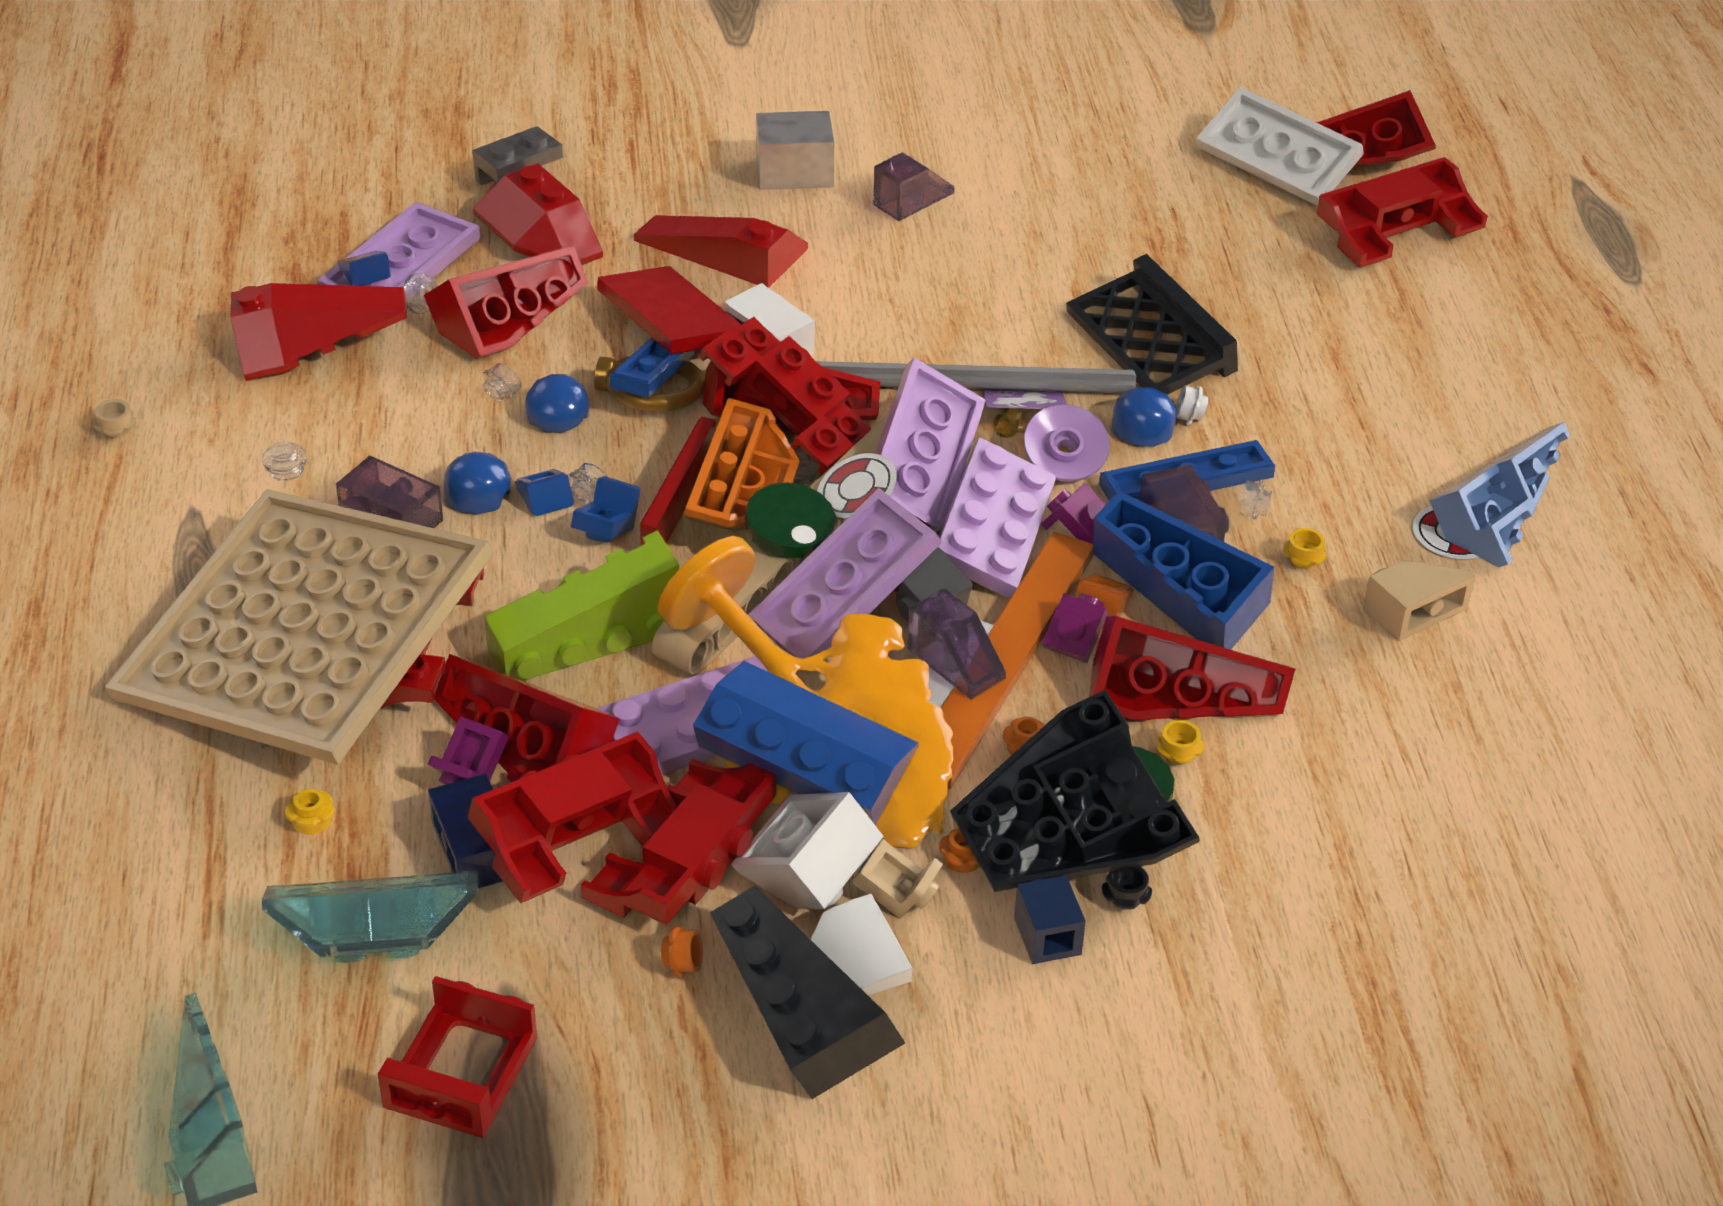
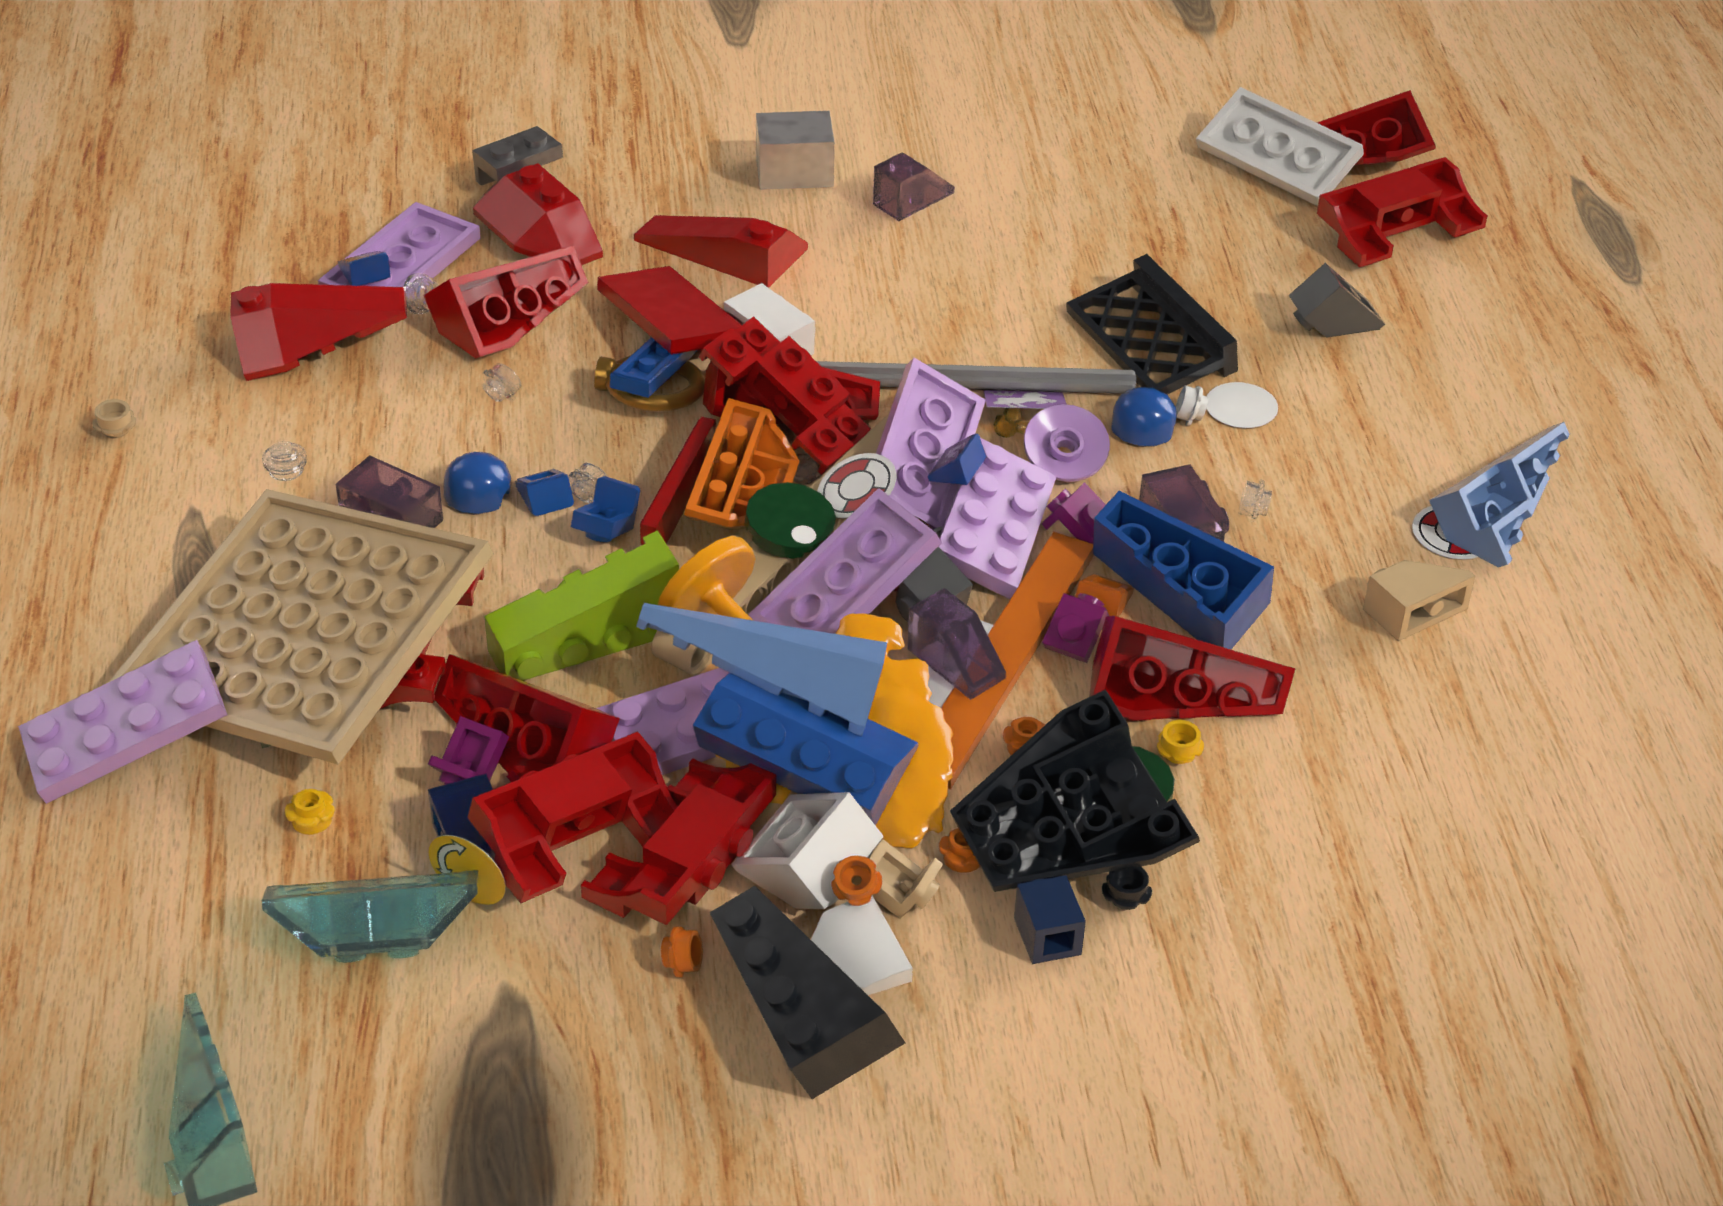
red window [377,976,537,1138] -> none
blue hair [525,374,589,433] -> none
blue tile [1099,440,1275,504] -> none
yellow plate [1283,528,1327,569] -> none
none -> lavender plate [18,640,228,804]
none -> yellow sticker [428,835,506,905]
none -> medium blue wedge [636,603,888,736]
none -> orange plate [831,856,883,906]
none -> blue slope [927,434,986,485]
none -> white sticker [1206,382,1278,428]
none -> dark grey slope [1289,263,1385,338]

